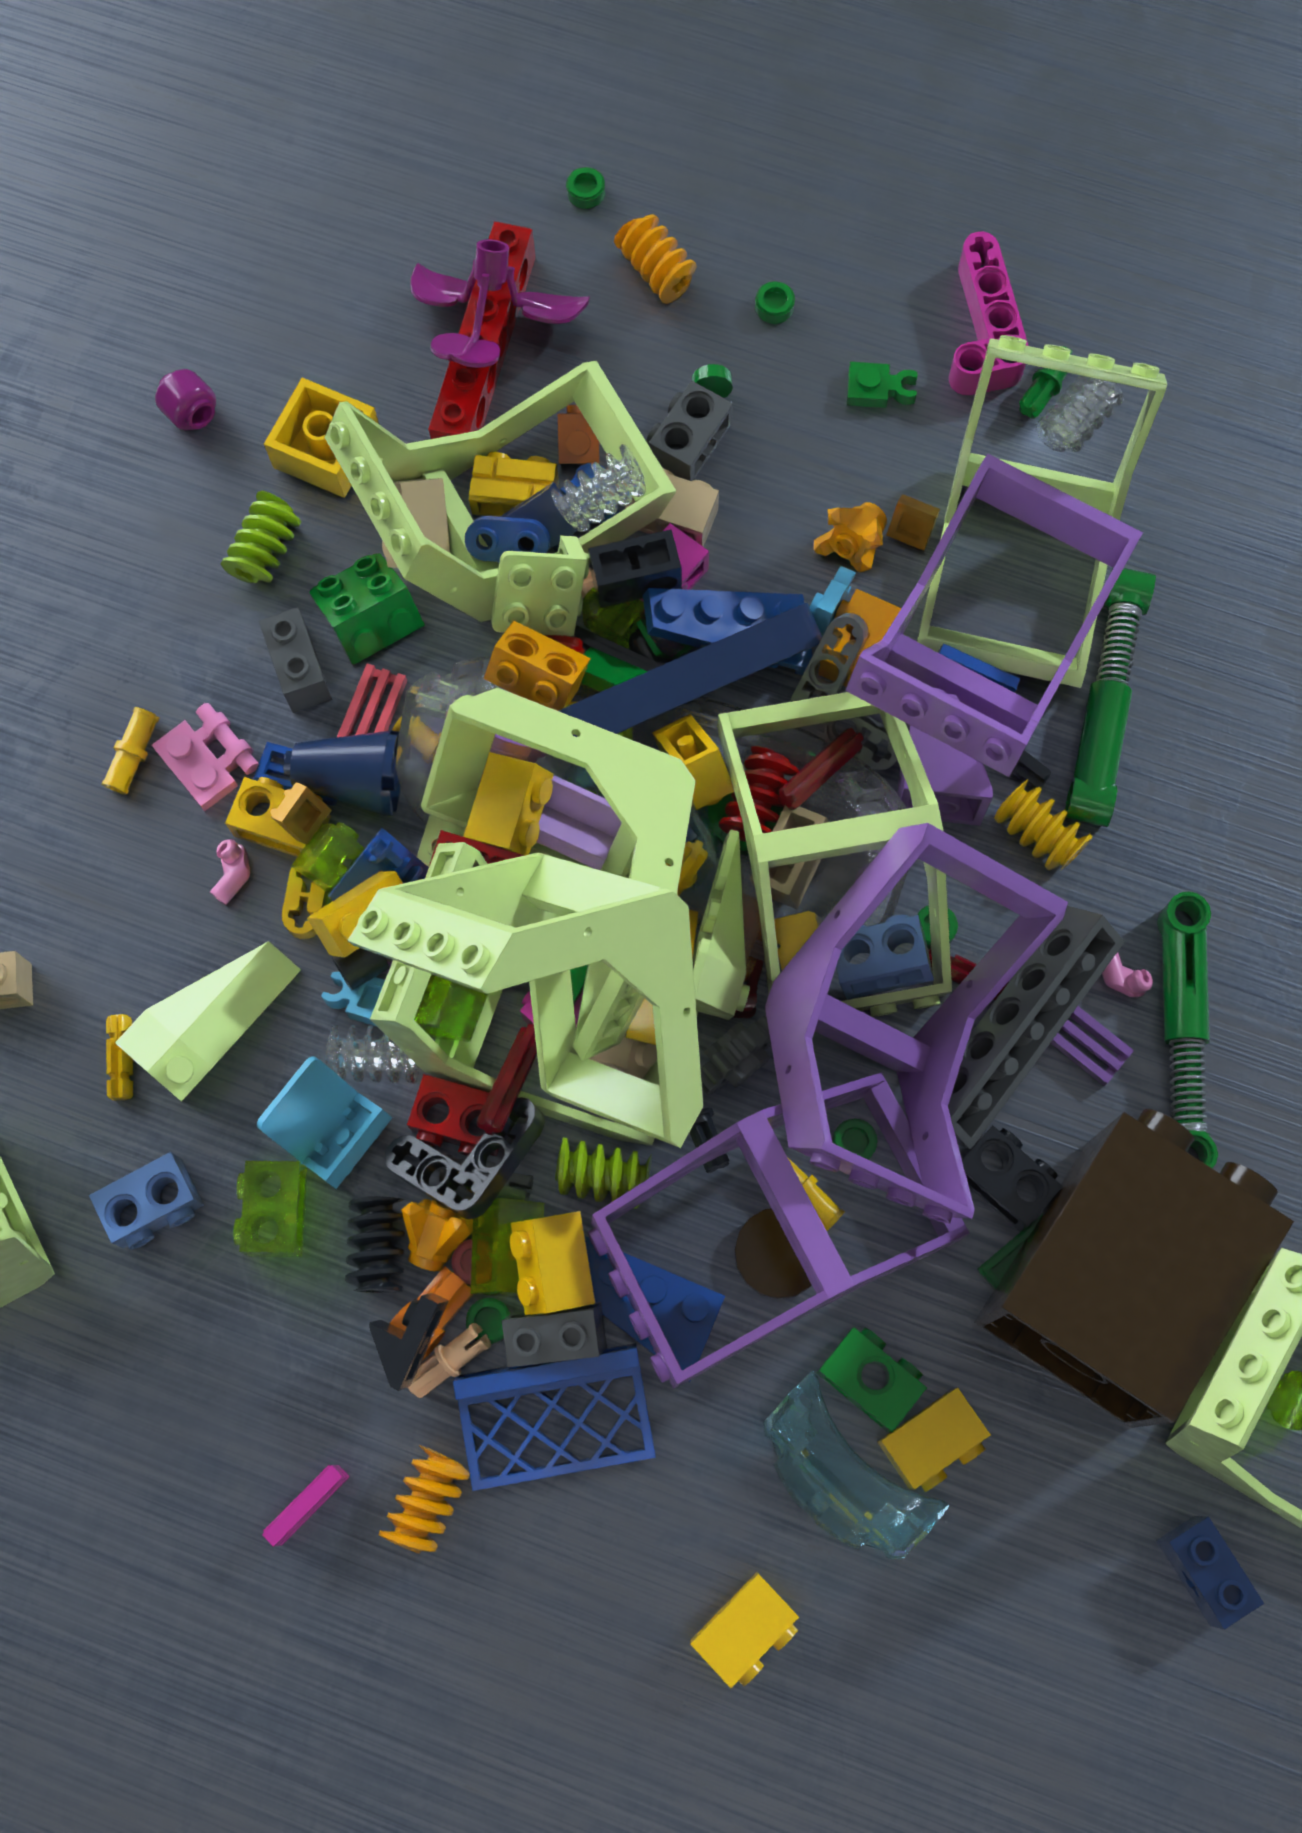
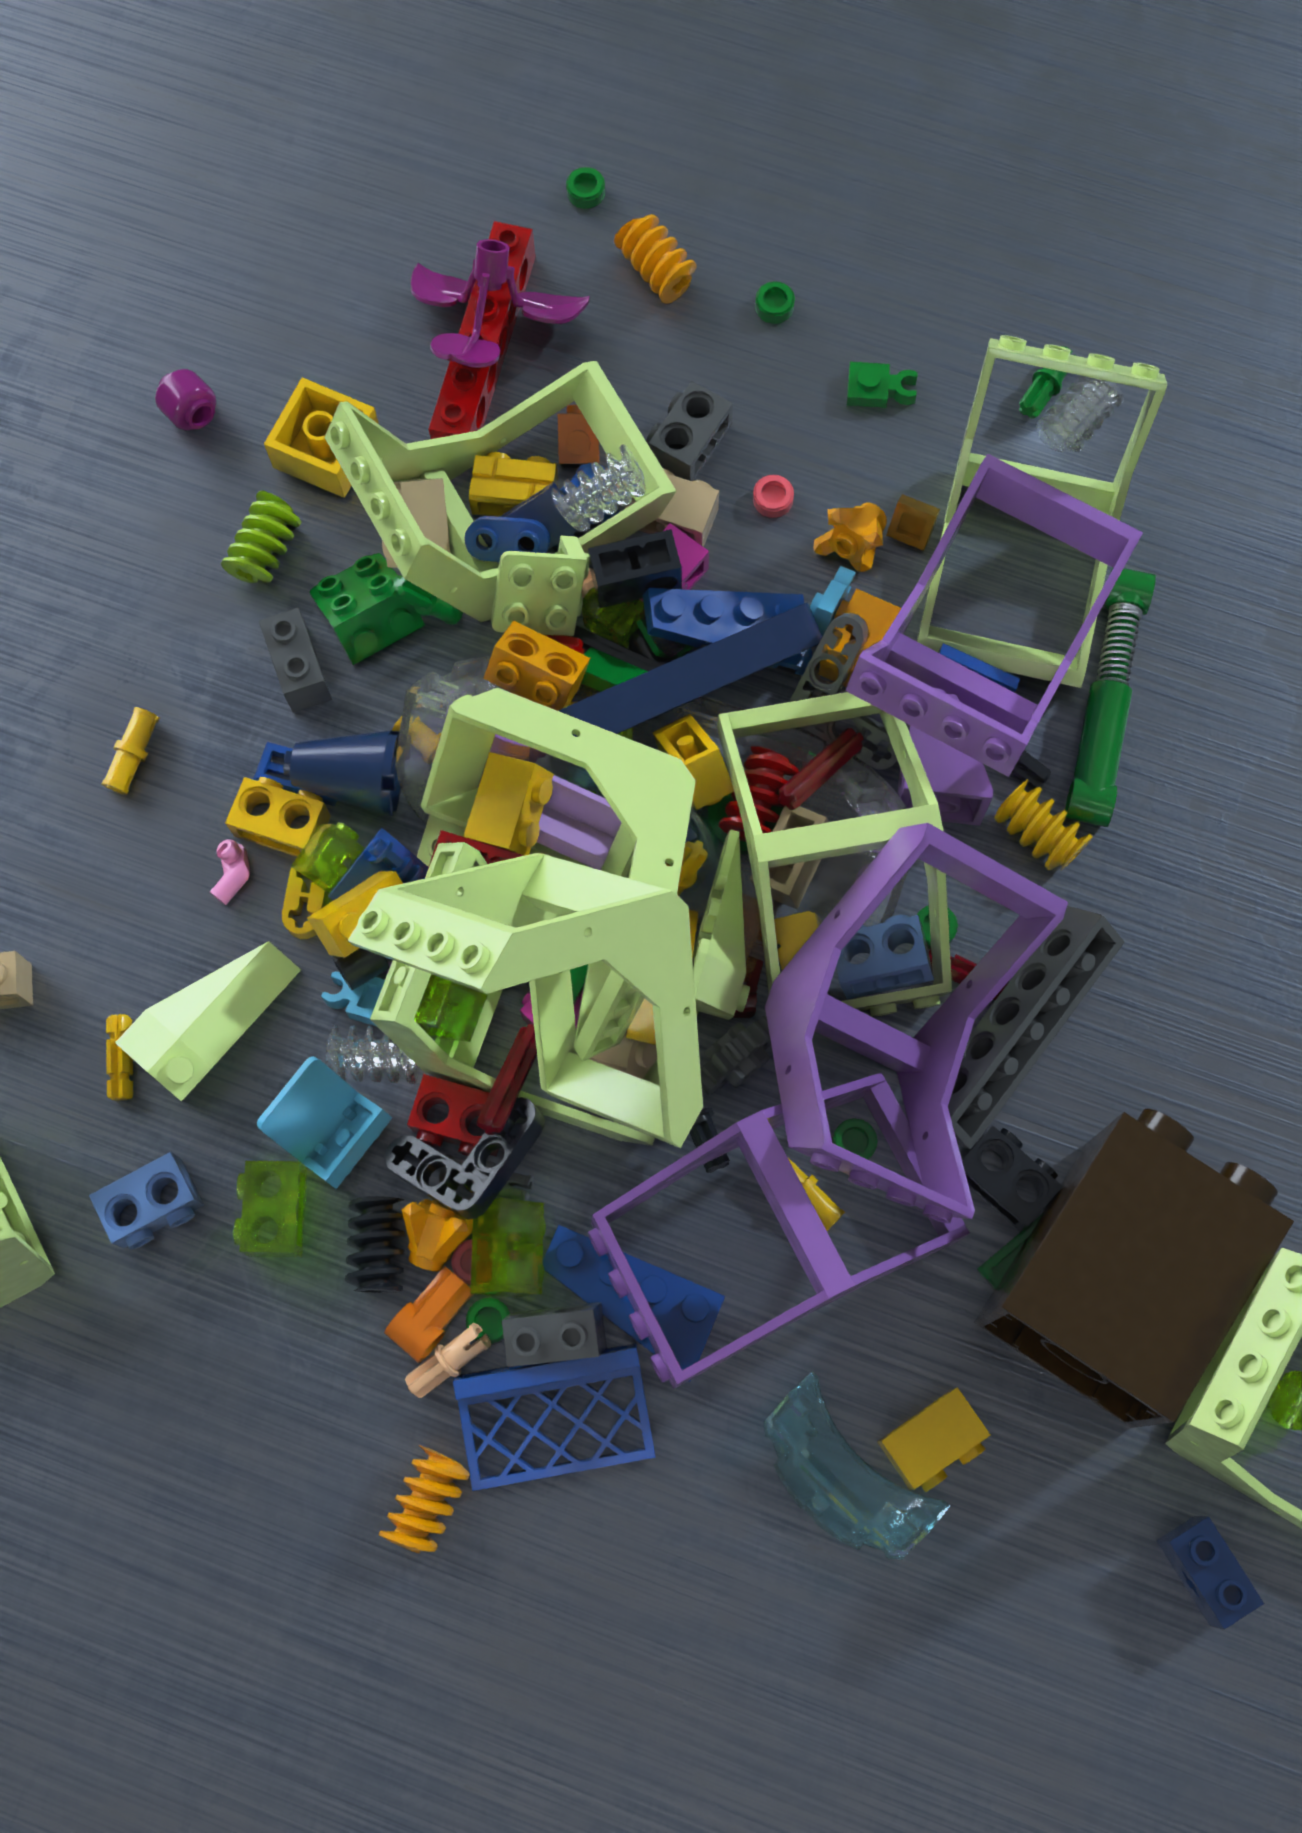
bright pink plate [151,703,259,811] -> none
dark pink tile [262,1465,350,1547] -> none
pearl gold tile [270,782,331,845] -> none
coral tile [337,663,407,737] -> none
black slope [369,1293,449,1391] -> none
yellow brick [510,1211,595,1315] -> none
lime piece [555,1137,652,1209] -> none
yellow brick [690,1572,799,1688] -> none
green tile [692,364,733,398] -> none
dark brown tile [734,1208,812,1299] -> none
green brick [816,1327,927,1433] -> none
dark pink beam [949,231,1029,395] -> none
medium lavender tile [1050,1006,1134,1086] -> none
bright pink arm [1102,952,1153,997] -> none
green piece [1157,891,1218,1169] -> none
none -> green axle [390,575,464,625]
none -> coral tile [753,475,794,518]

